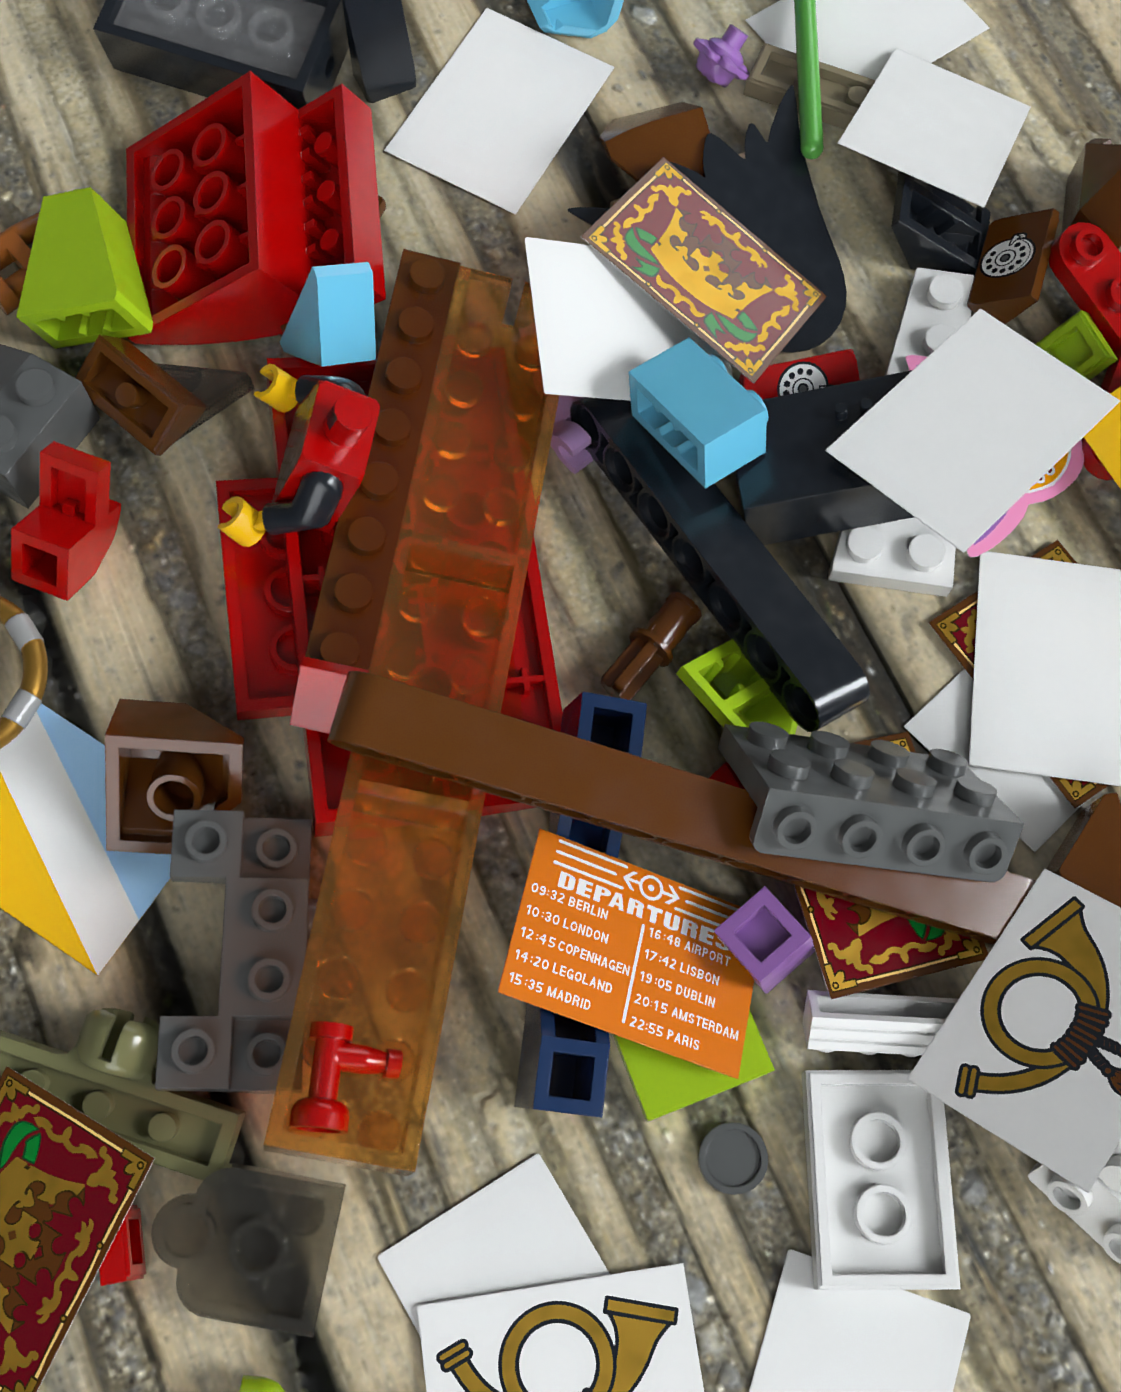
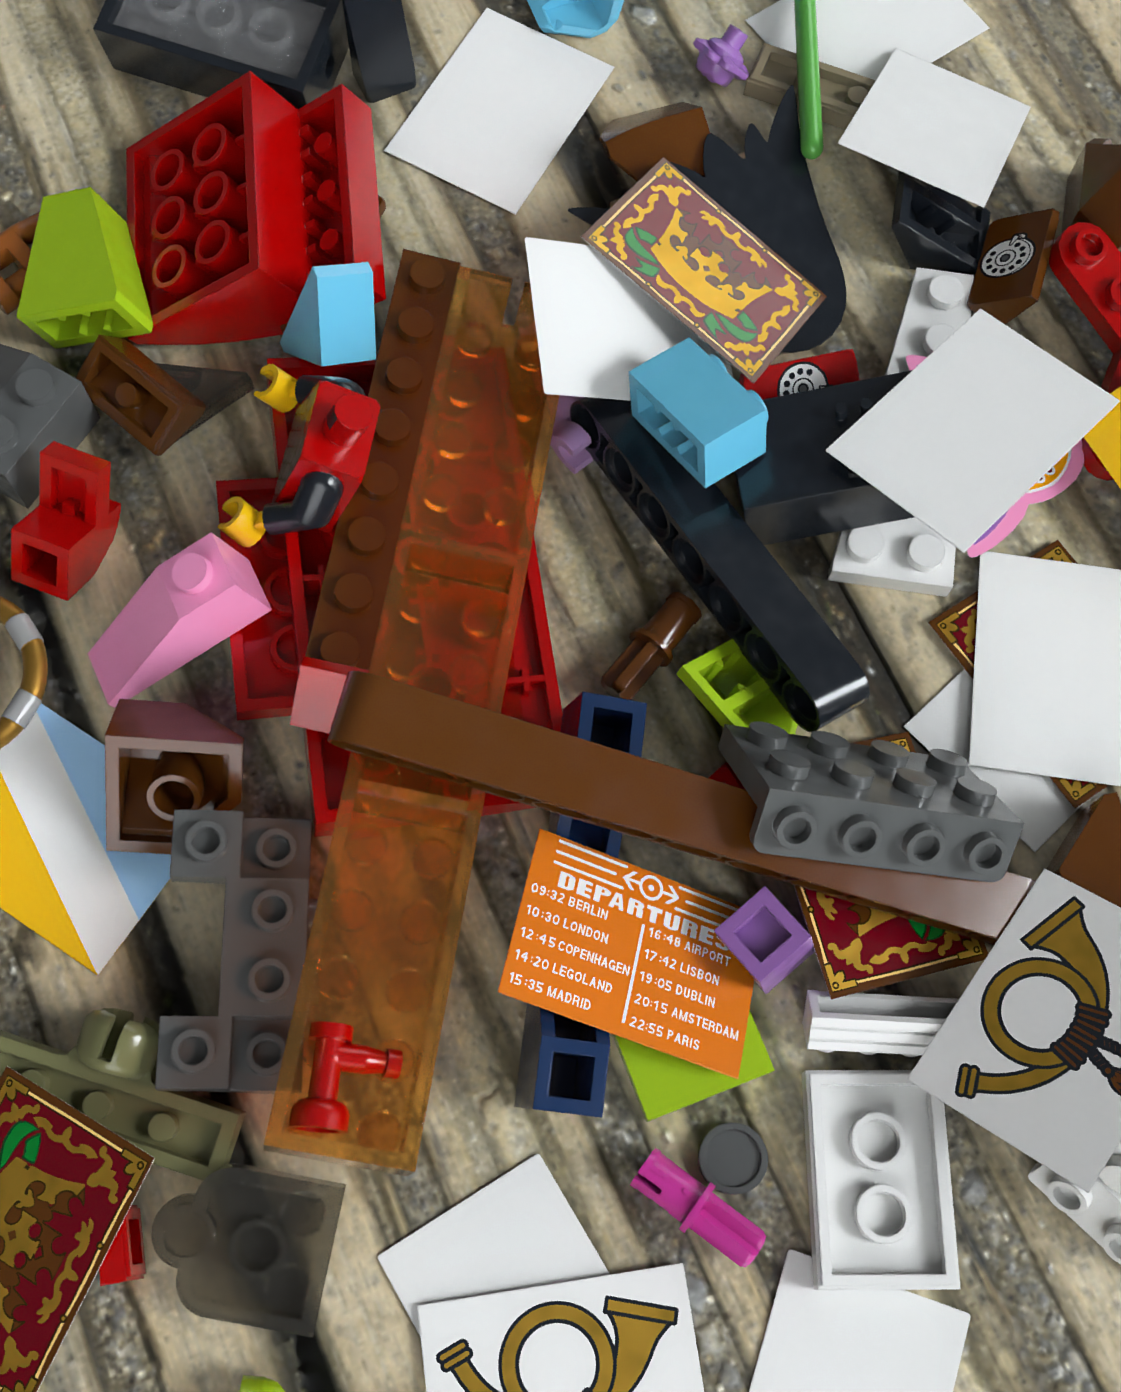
lime tile [1035,310,1118,380] -> none
none -> bright pink slope [87,532,272,708]
none -> dark pink axle [630,1147,766,1267]

